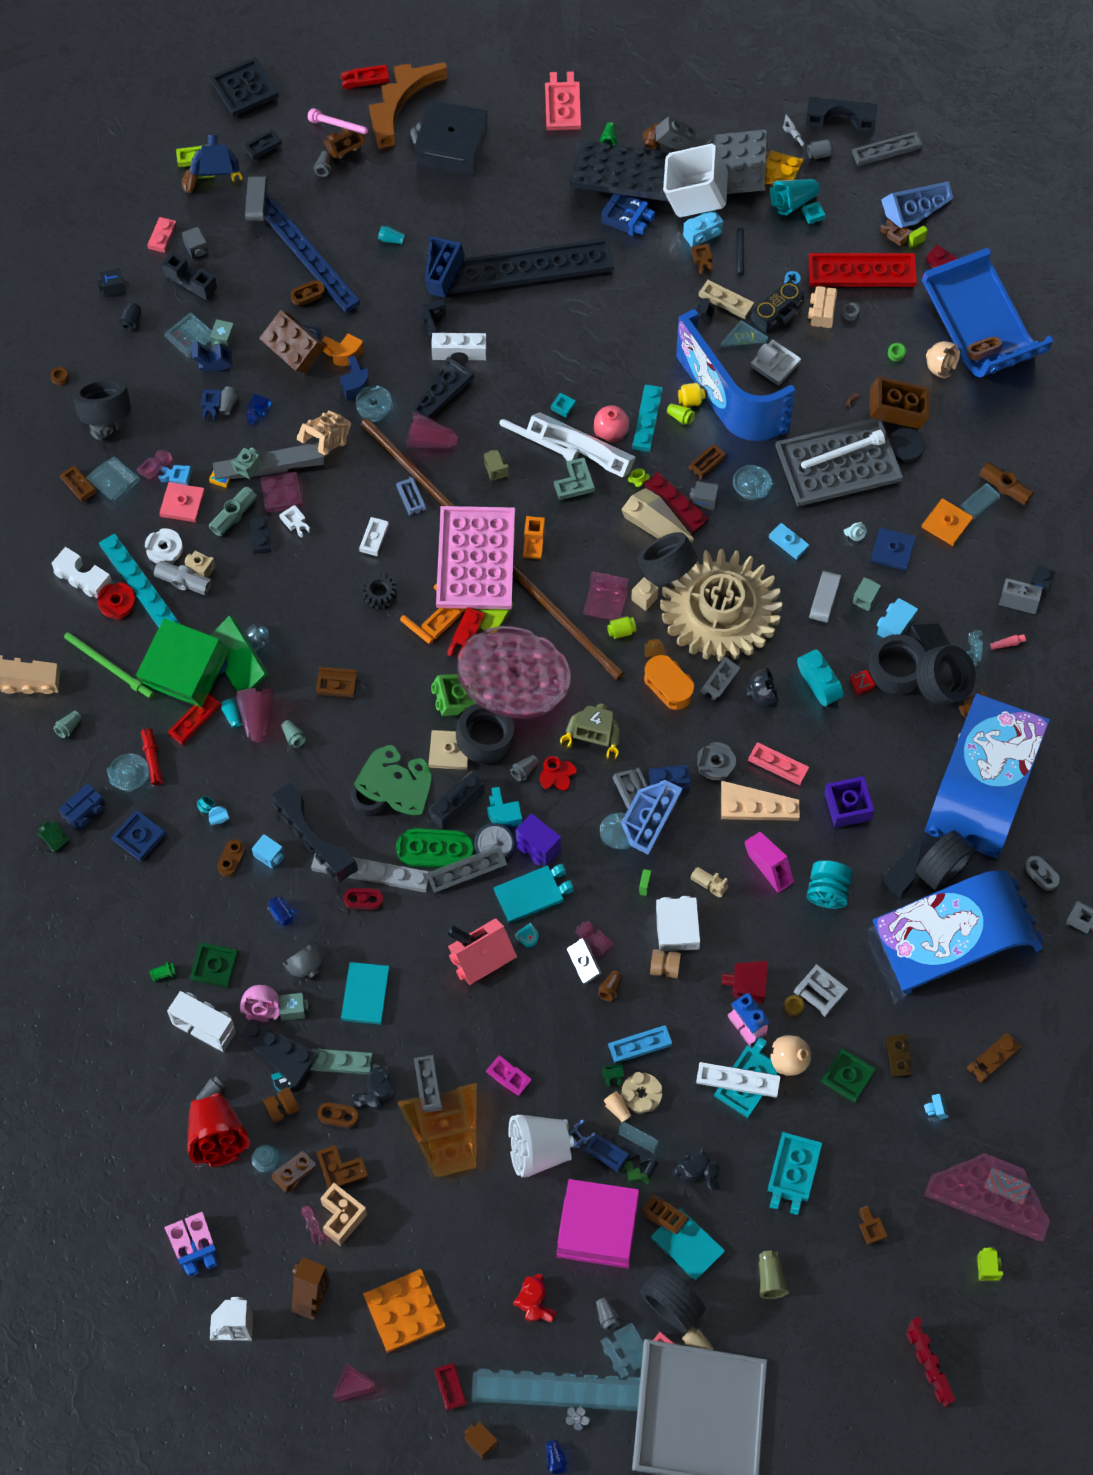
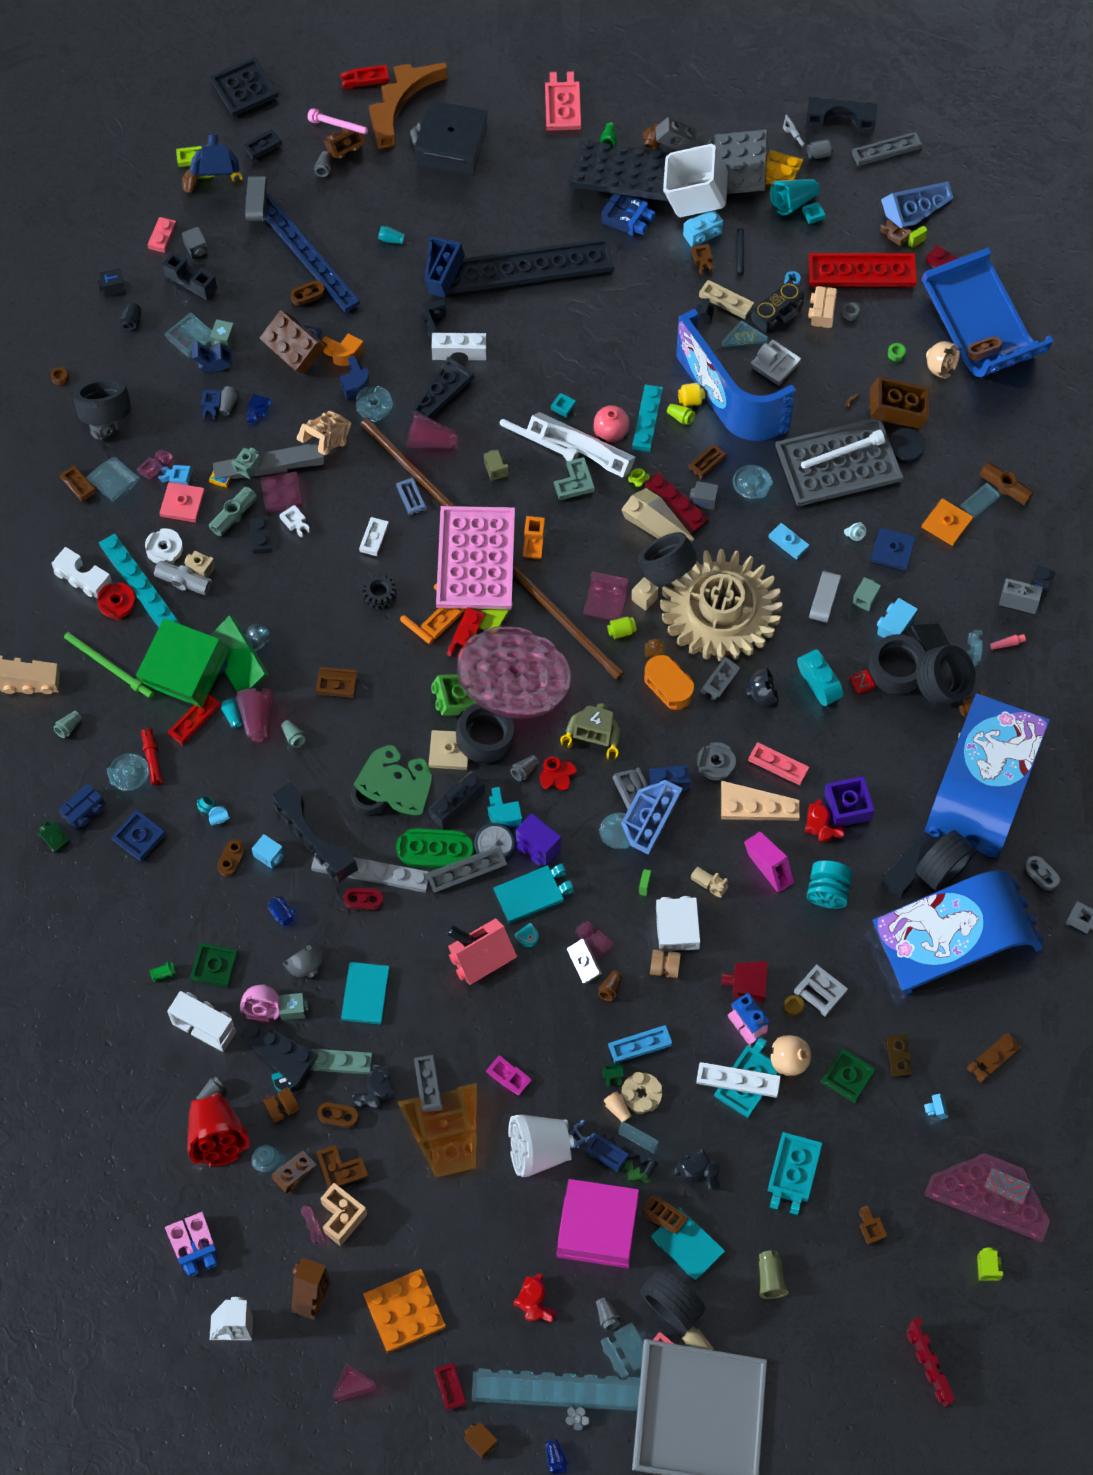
none -> red animal [804,799,845,842]

